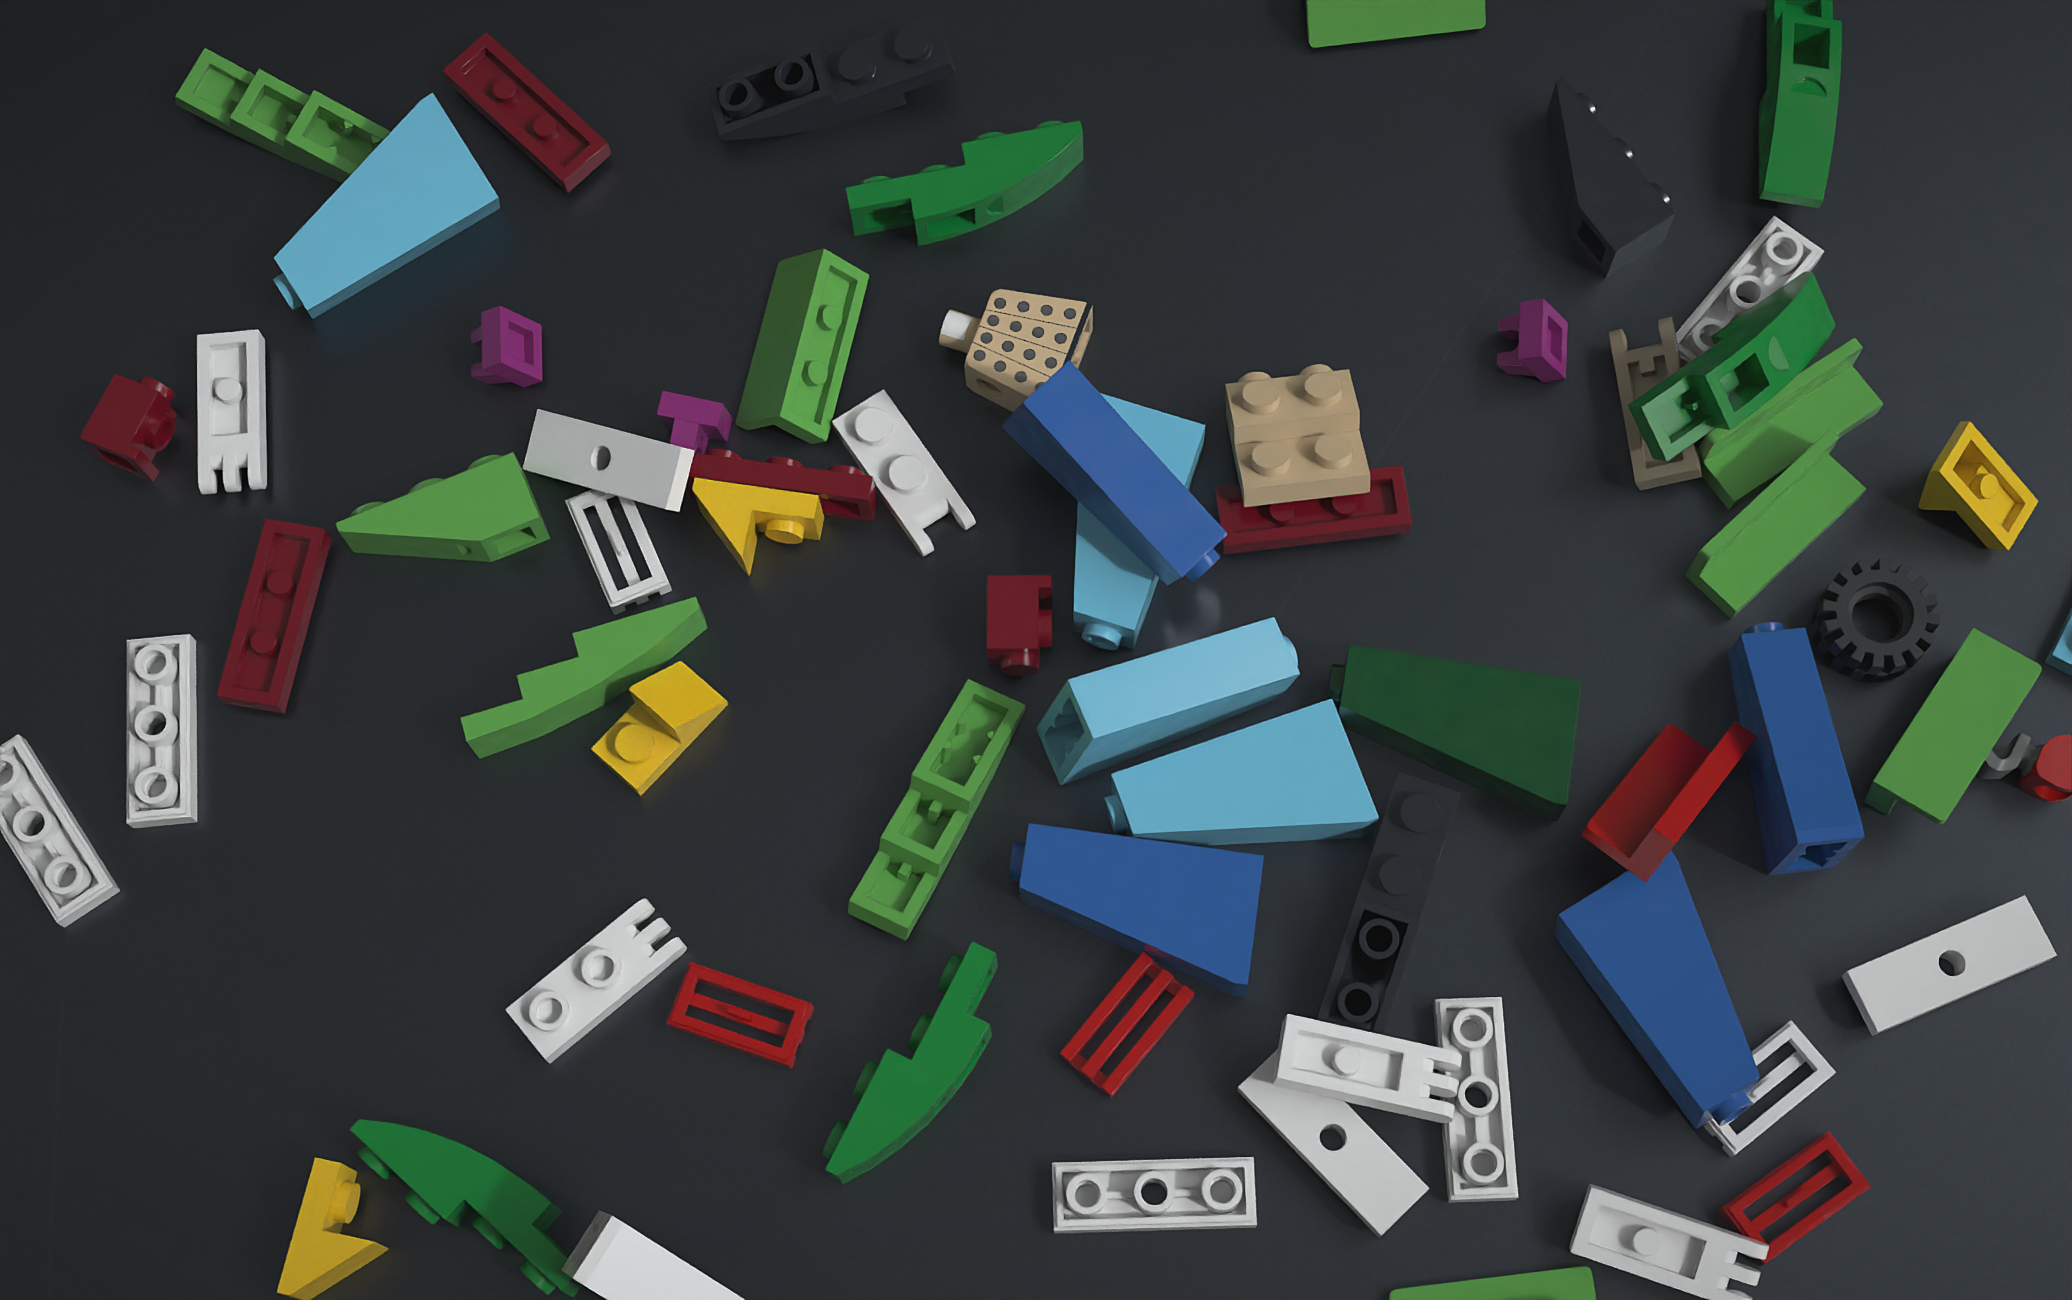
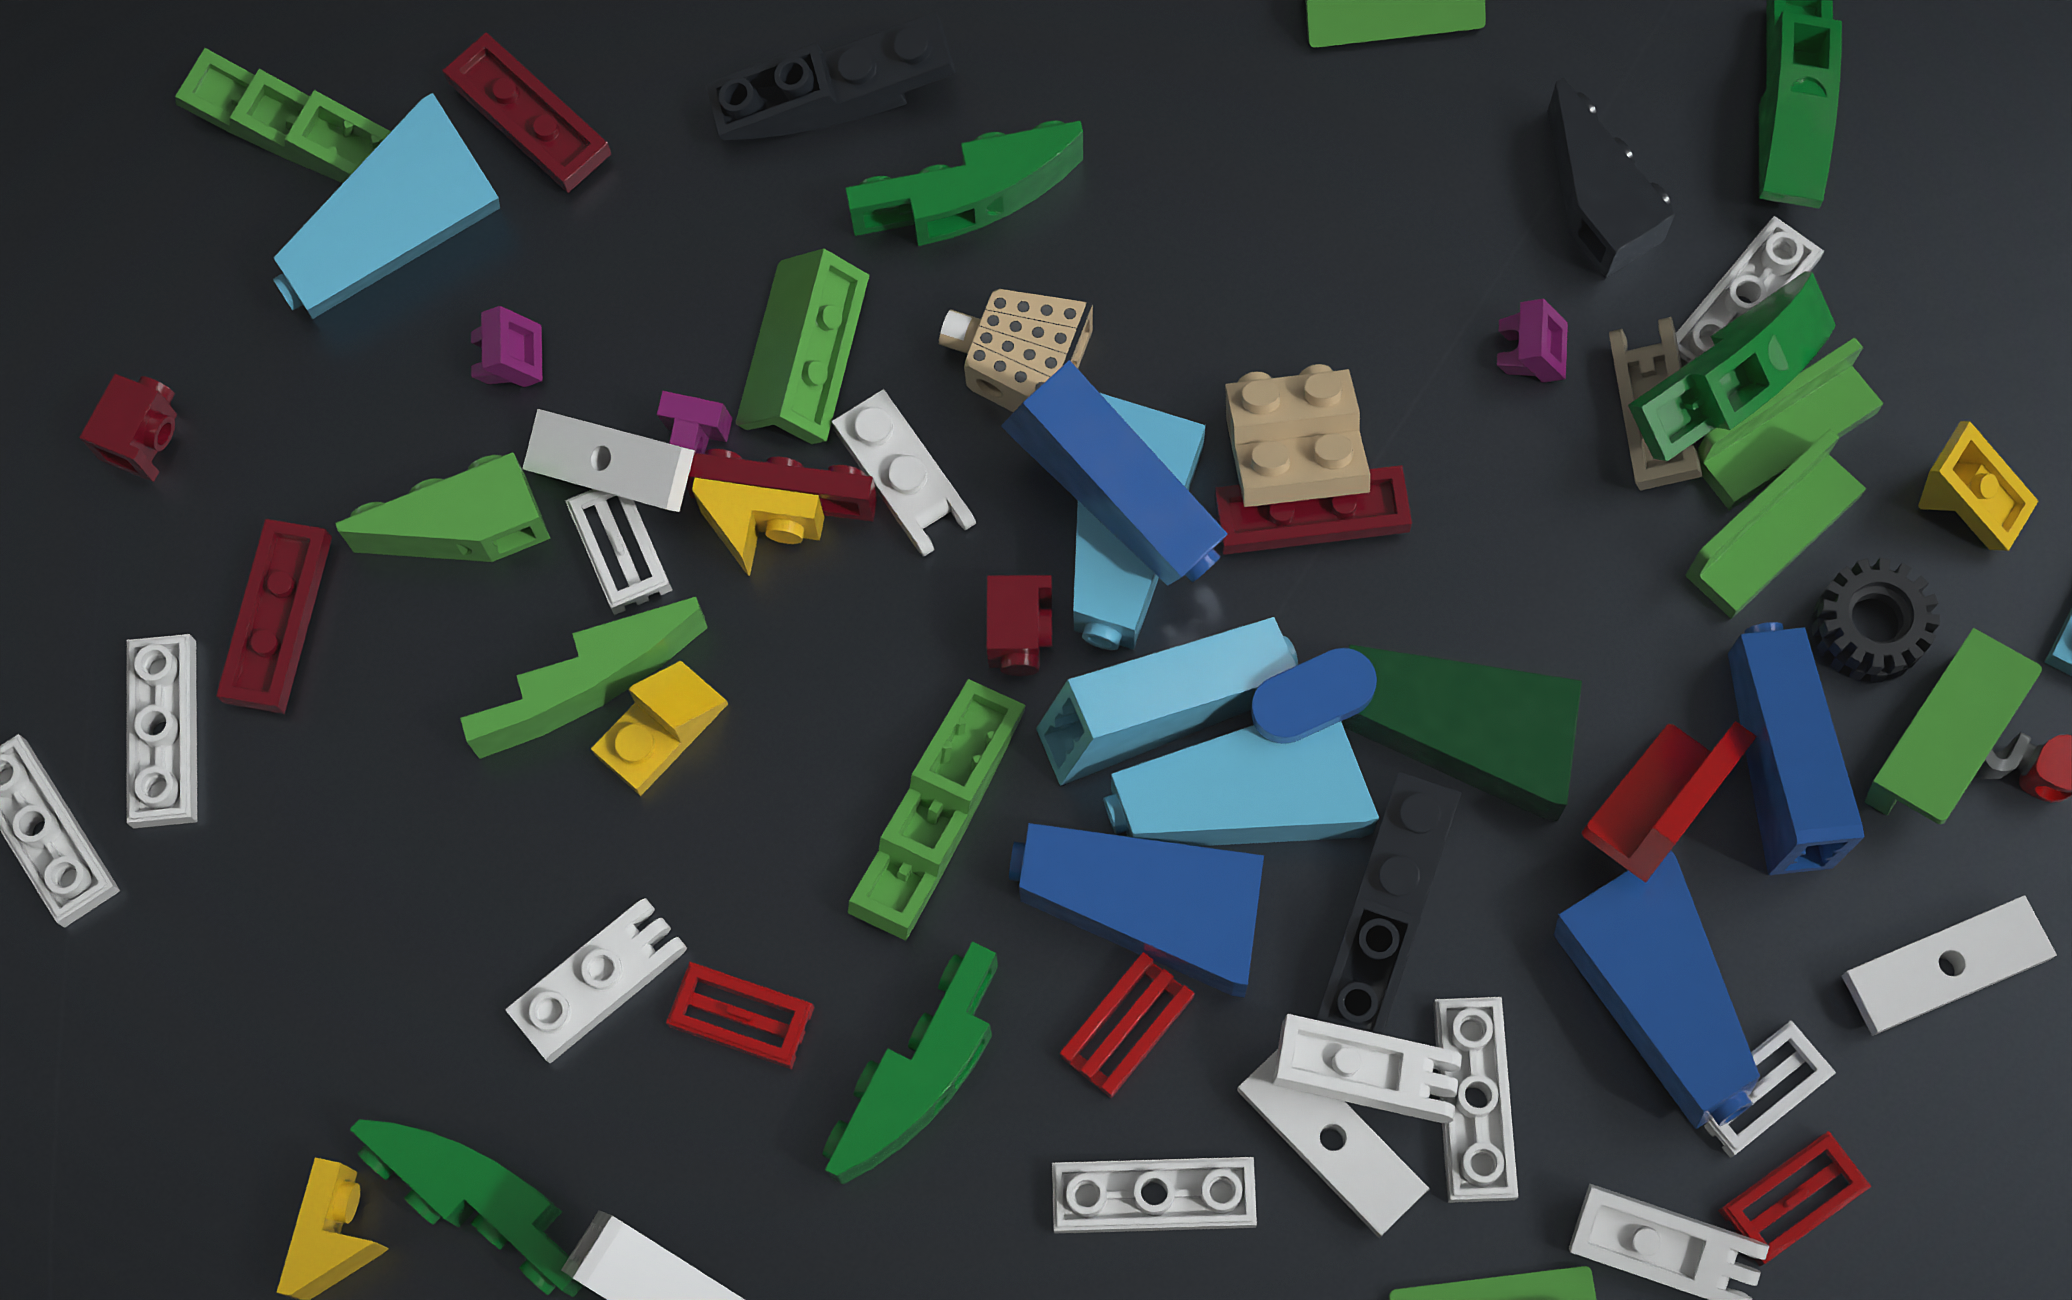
white hinge [197,329,267,495] -> none
none -> blue tile [1251,648,1377,744]

